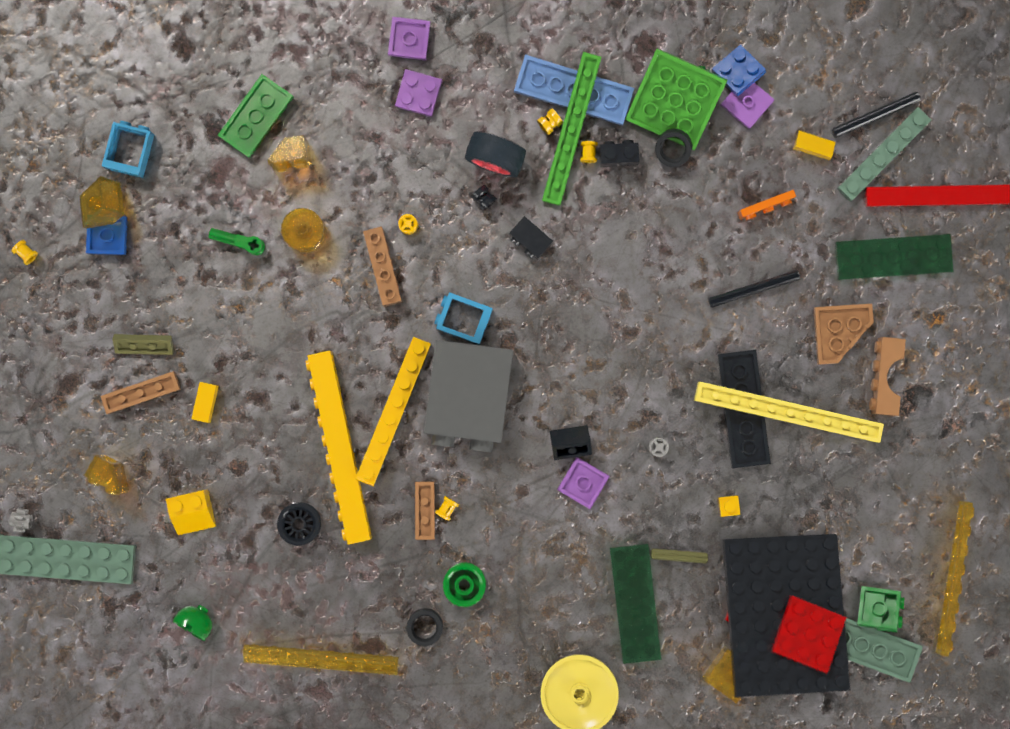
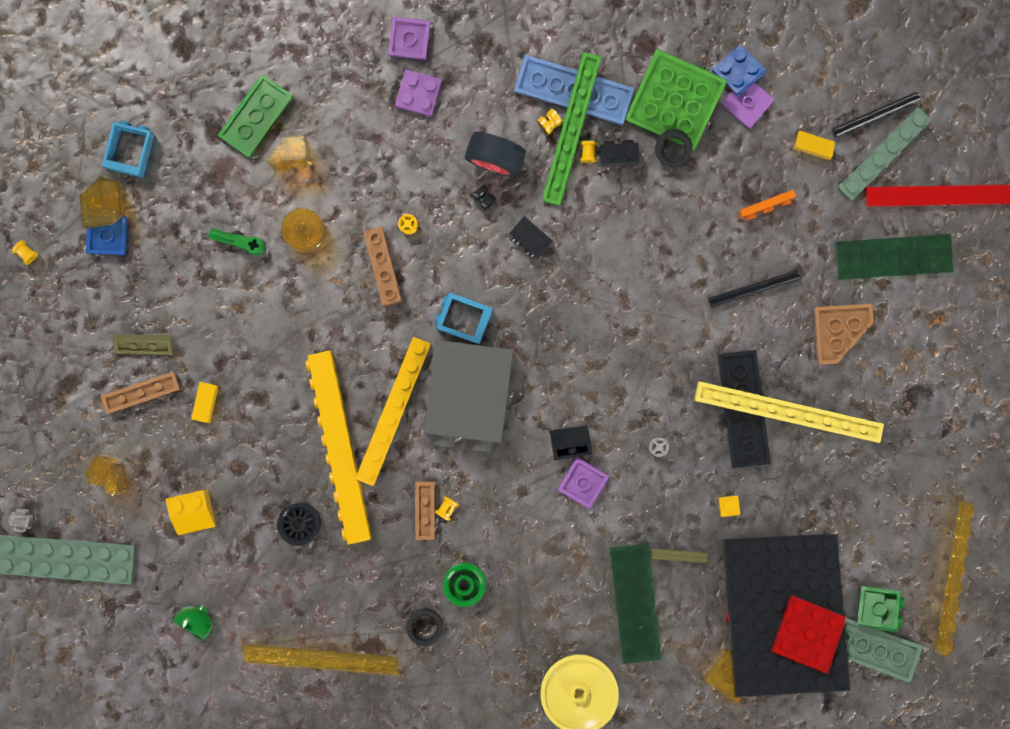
medium nougat arch [869,337,906,416] -> none

